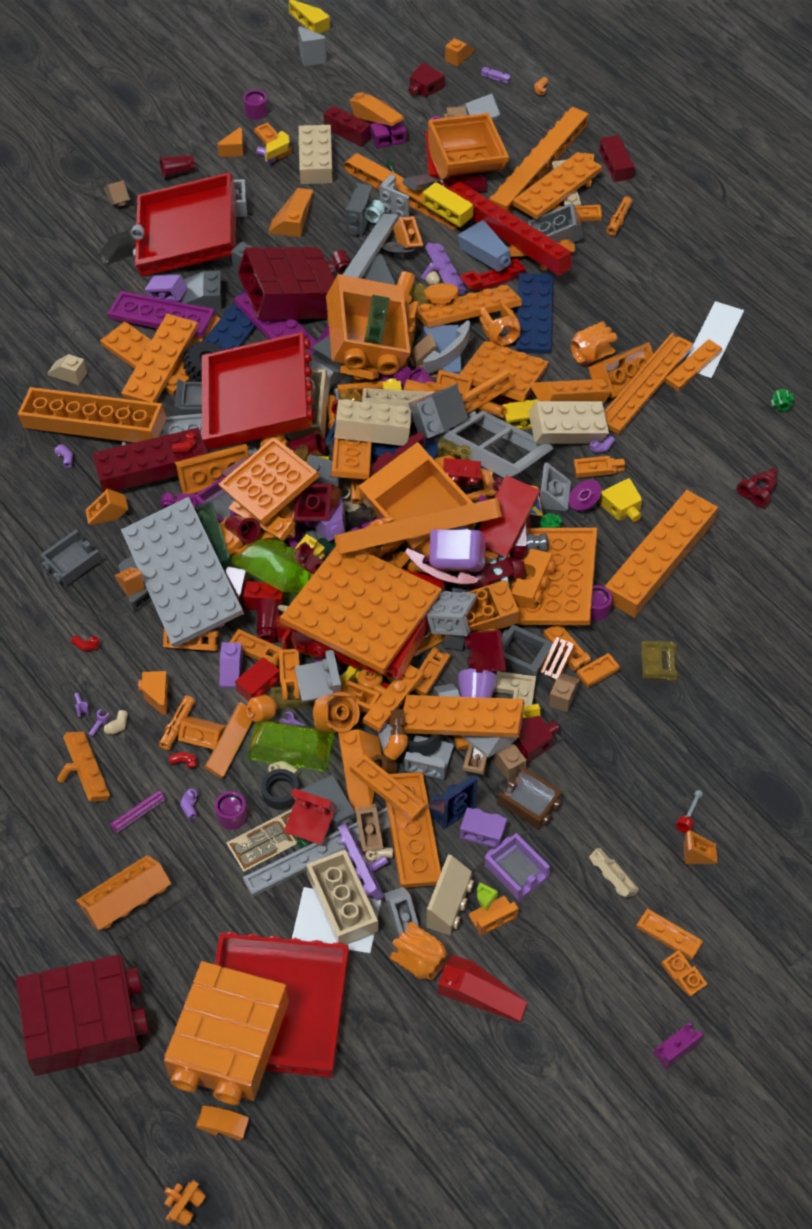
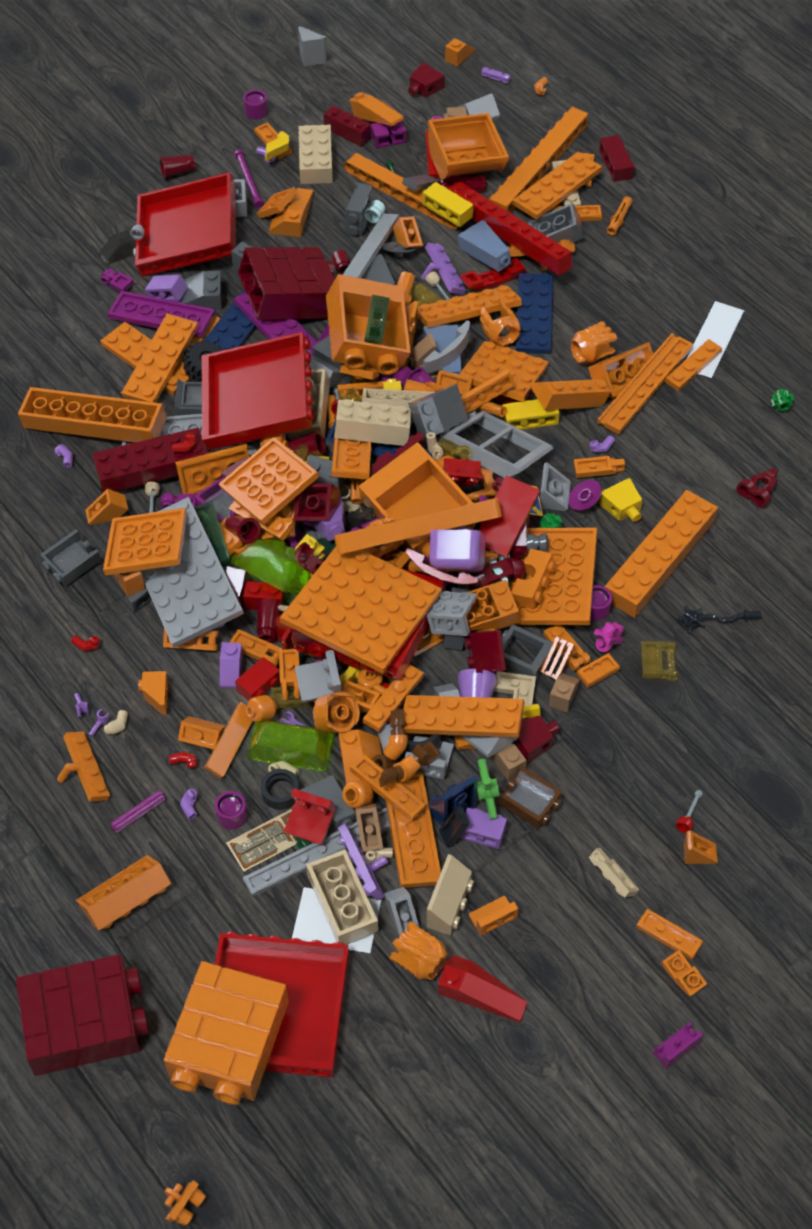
tan slope [48,354,87,385] -> none
medium nougat slope [104,180,129,207] -> none
orange pin [158,695,195,750] -> none
orange slope [196,1105,249,1141] -> none
orange slope [217,127,243,157] -> none
yellow slope [289,0,330,34] -> none
light grey bracket [380,174,409,217] -> none
orange plate [413,647,452,696] -> none
orange tile [424,283,458,304] -> none
medium nougat slope [463,744,488,775] -> none
lime tile [477,883,498,911] -> none
medium lavender window [485,833,550,902] -> none
tan brick [529,401,609,444] -> none
none -> magenta plate [101,269,134,292]
none -> orange plate [103,508,187,575]
none -> tan hinge [145,482,160,513]
none -> magenta bar [234,150,264,208]
none -> orange plate [256,187,298,218]
none -> orange head [342,780,373,808]
none -> reddish brown piece [379,741,440,787]
none -> tan arm [426,432,443,460]
none -> black tile [439,806,470,848]
none -> bright green bar [477,759,500,820]
none -> dark pink hips [594,622,625,652]
none -> black piece [677,605,761,634]

